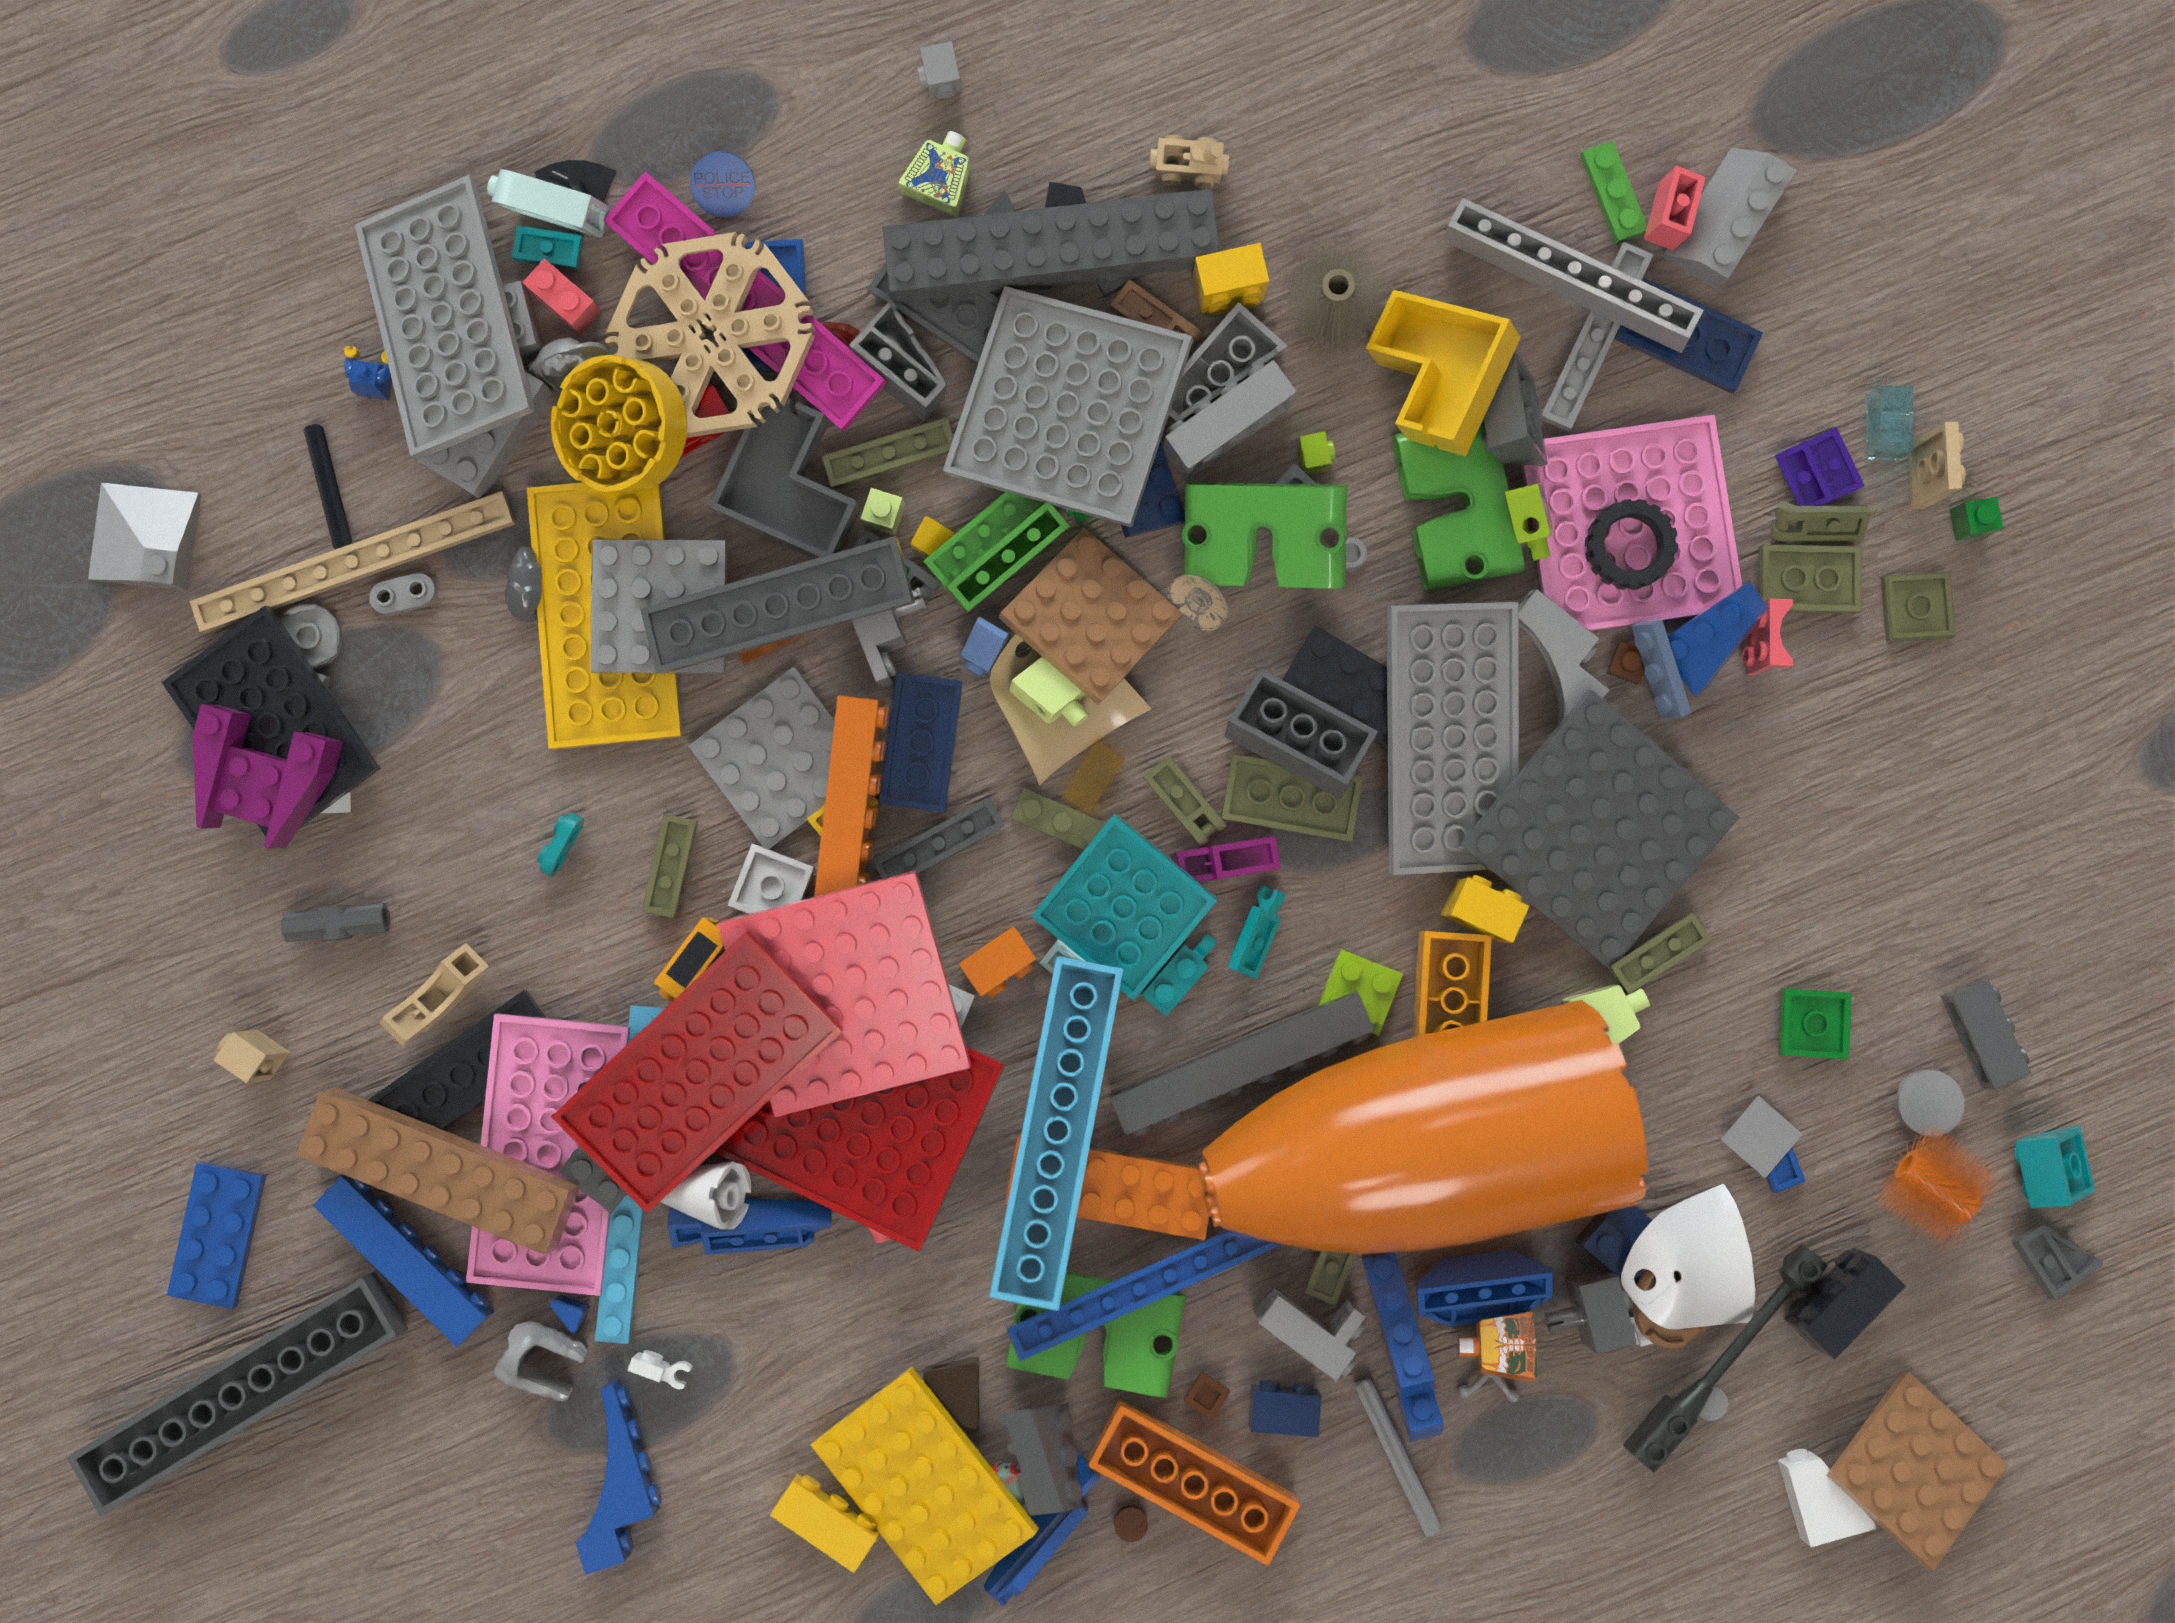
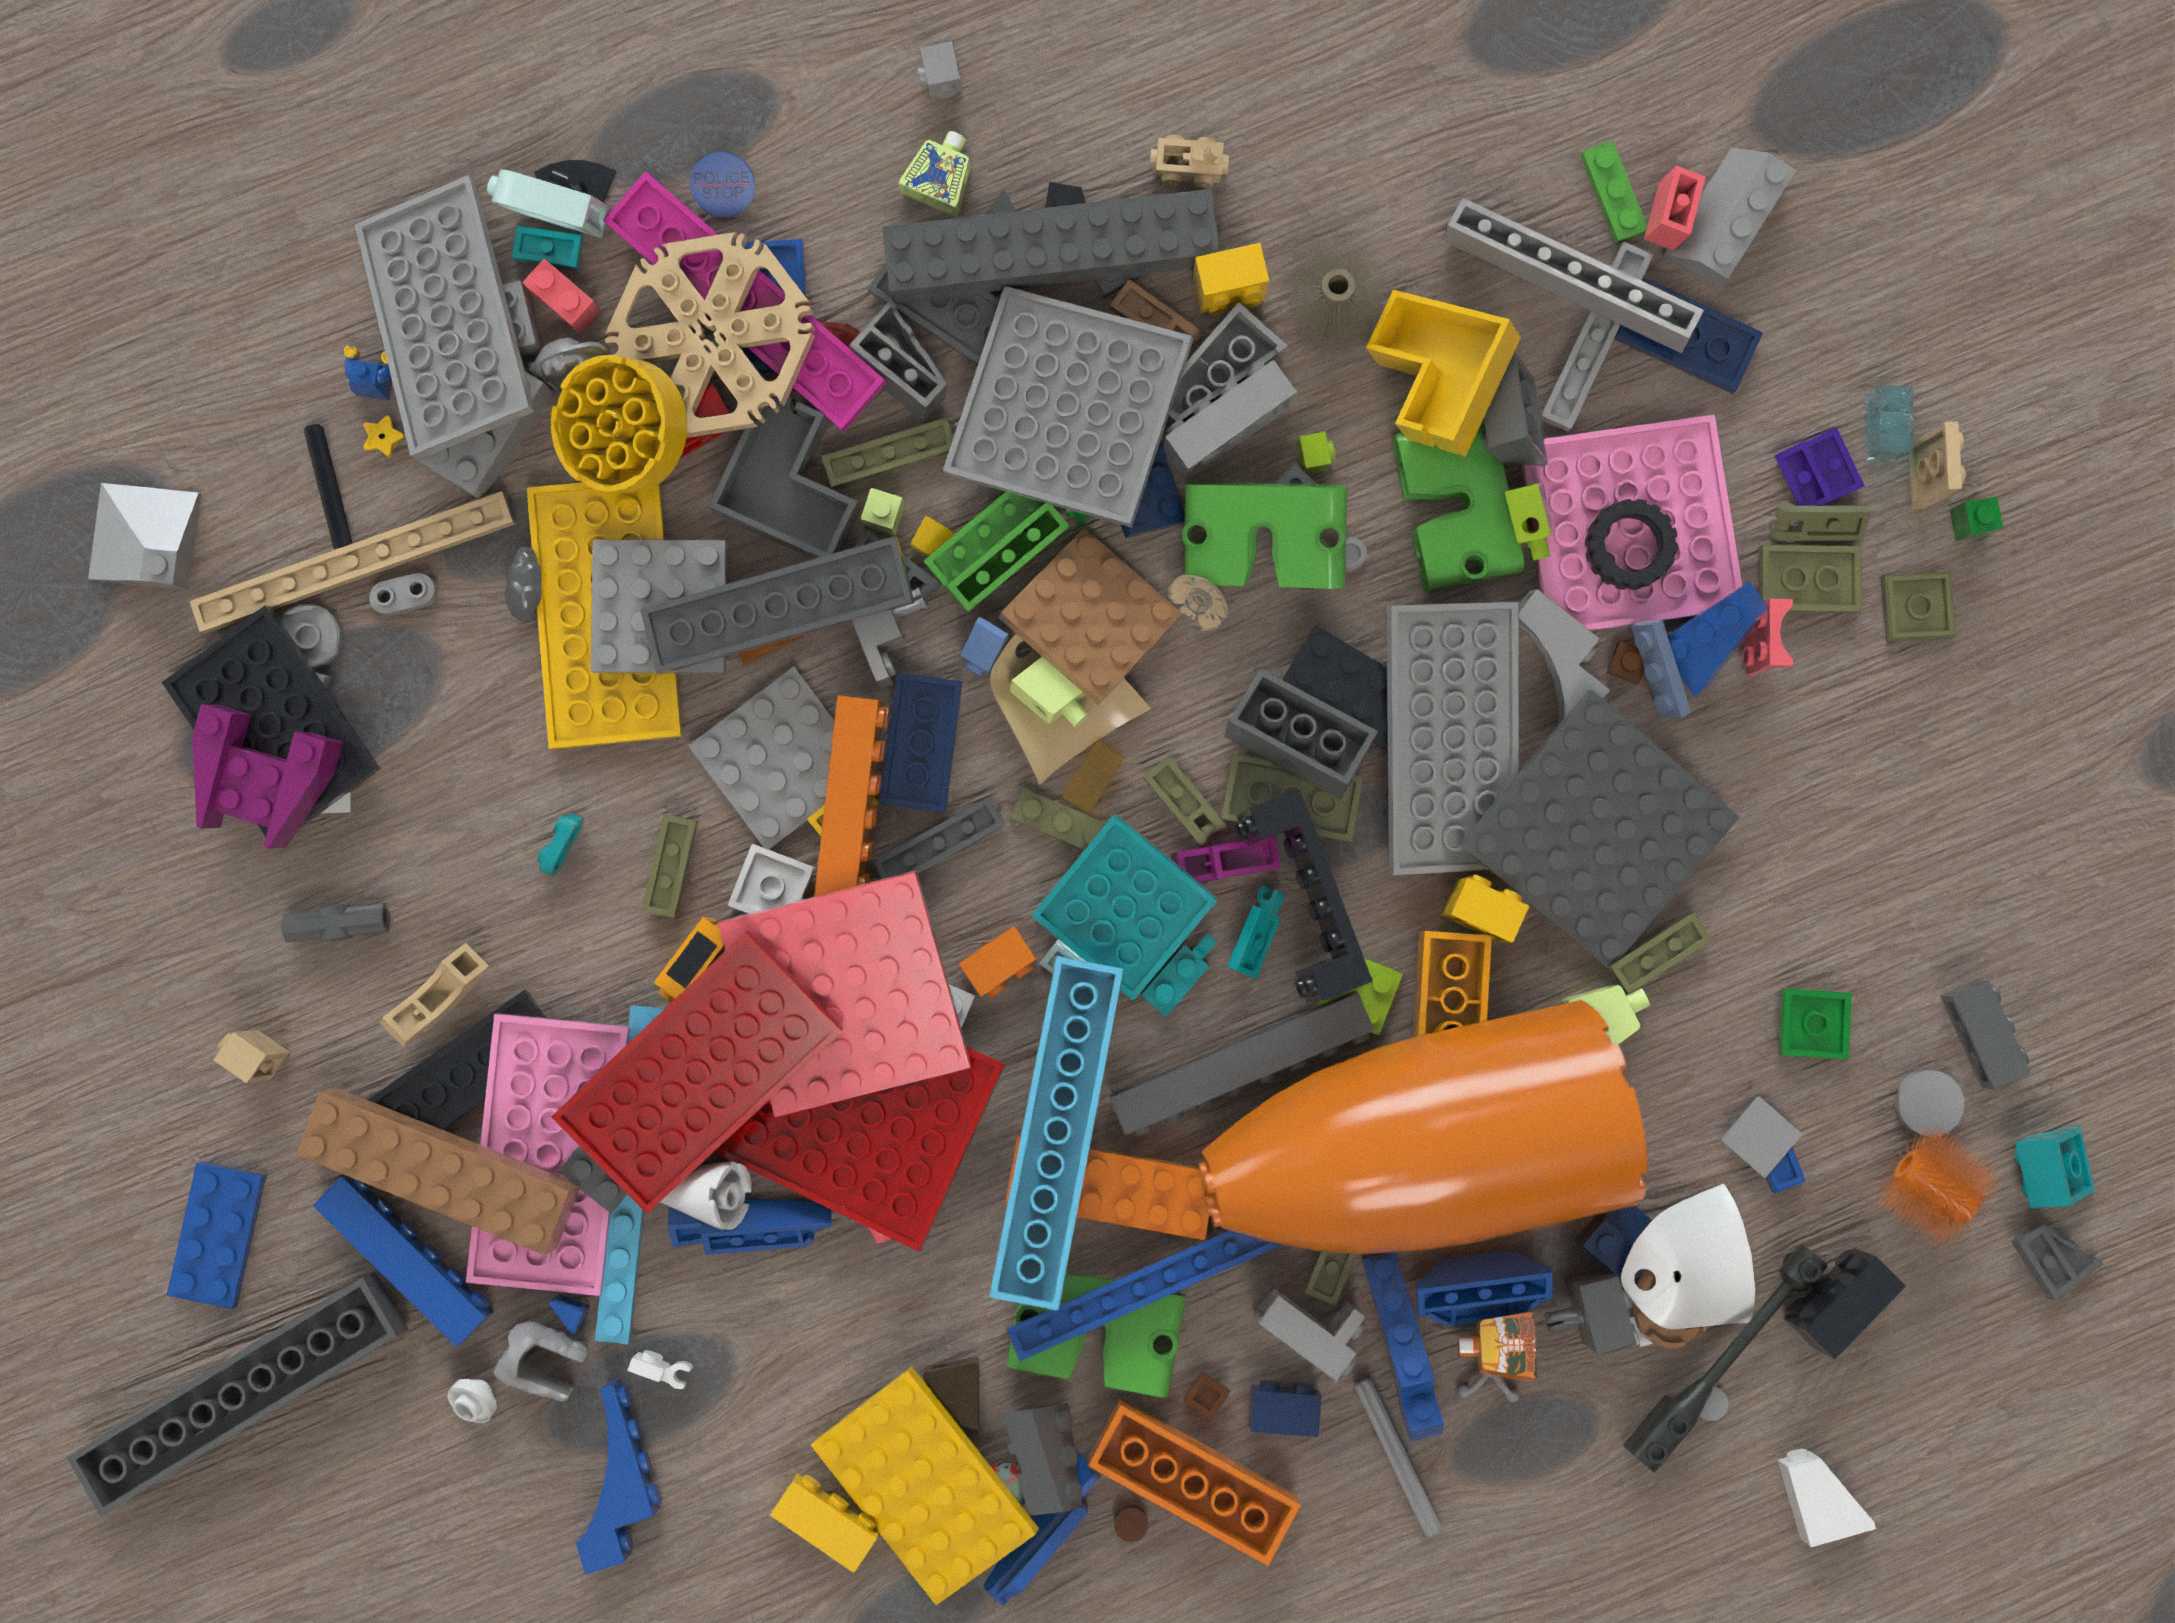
medium nougat plate [1827,1372,2008,1571] -> none
none -> yellow plate [363,415,405,458]
none -> white plate [447,1379,497,1423]
none -> black plate [1235,789,1373,1003]

